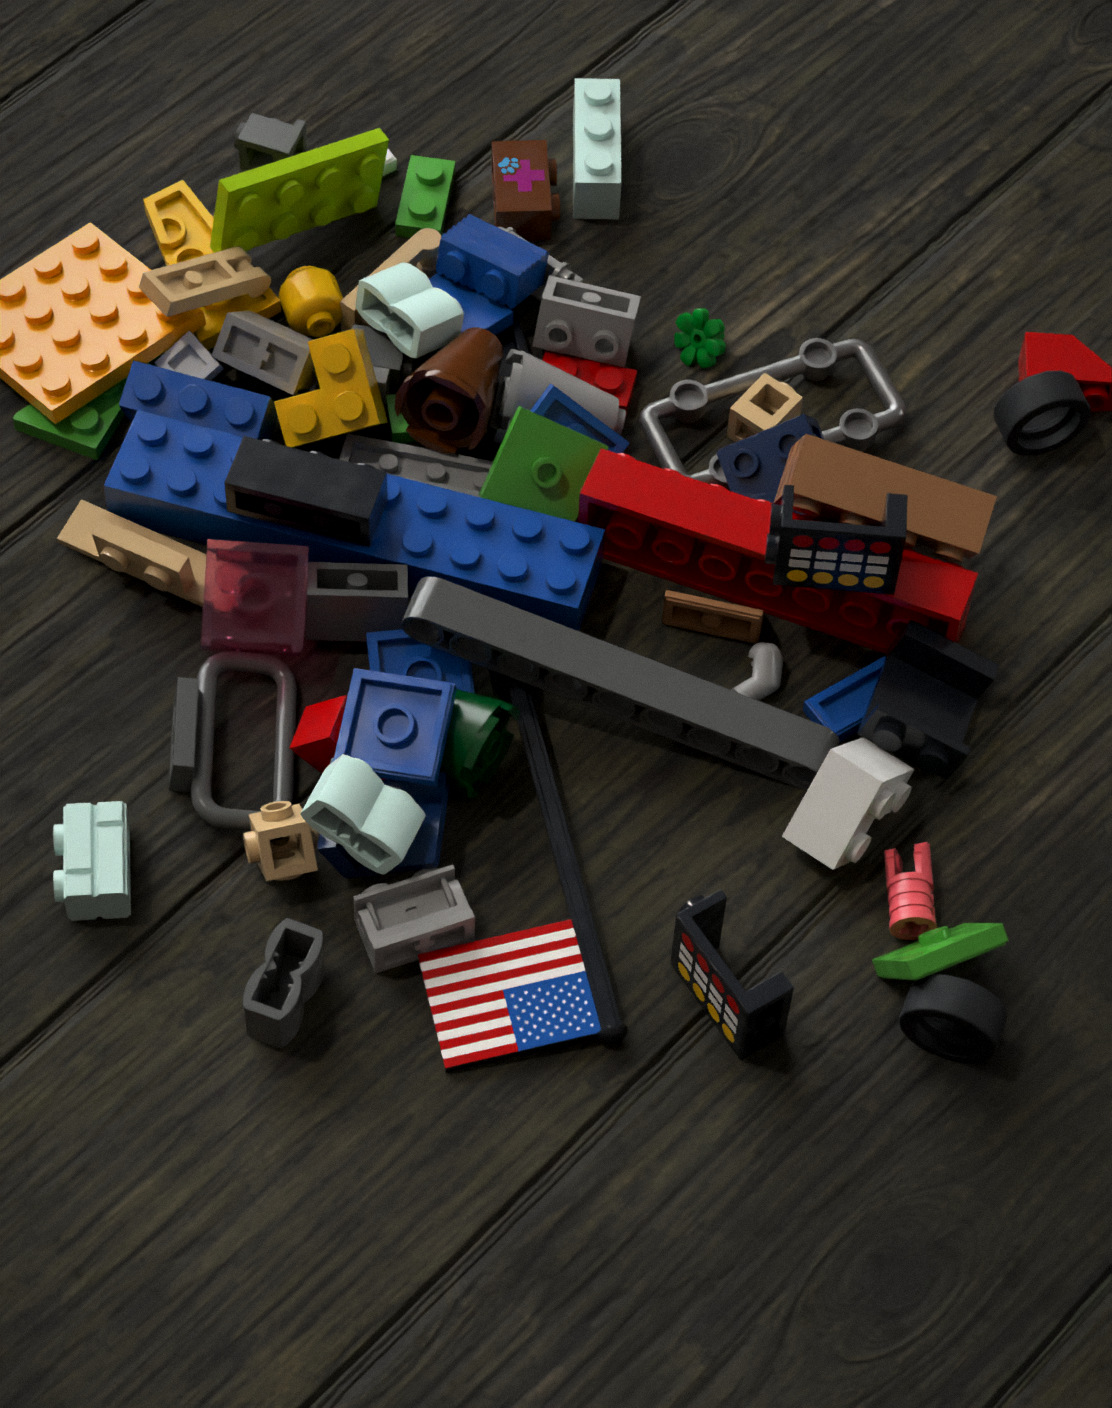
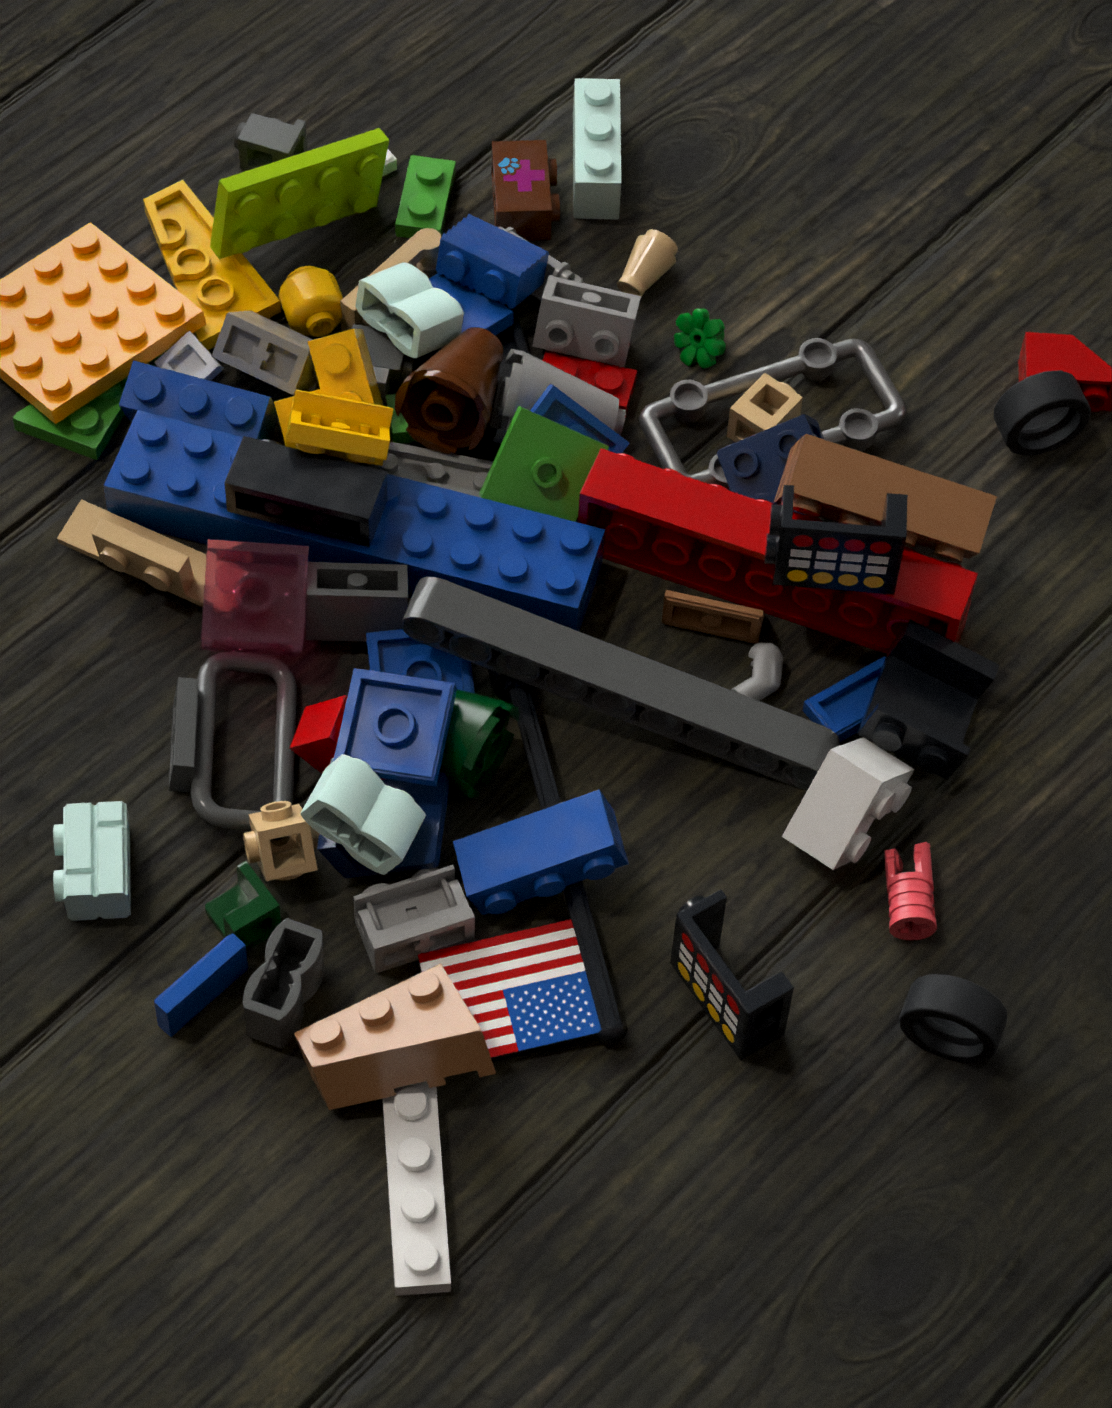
tan plate [138,247,271,317] -> none
bright green plate [872,923,1009,981] -> none
none -> blue tile [154,933,248,1037]
none -> dark green panel [205,861,281,951]
none -> yellow brick [285,389,394,466]
none -> medium nougat wedge [294,964,496,1110]
none -> white plate [383,1081,451,1296]
none -> blue brick [453,789,629,915]
none -> tan cone [617,229,678,297]

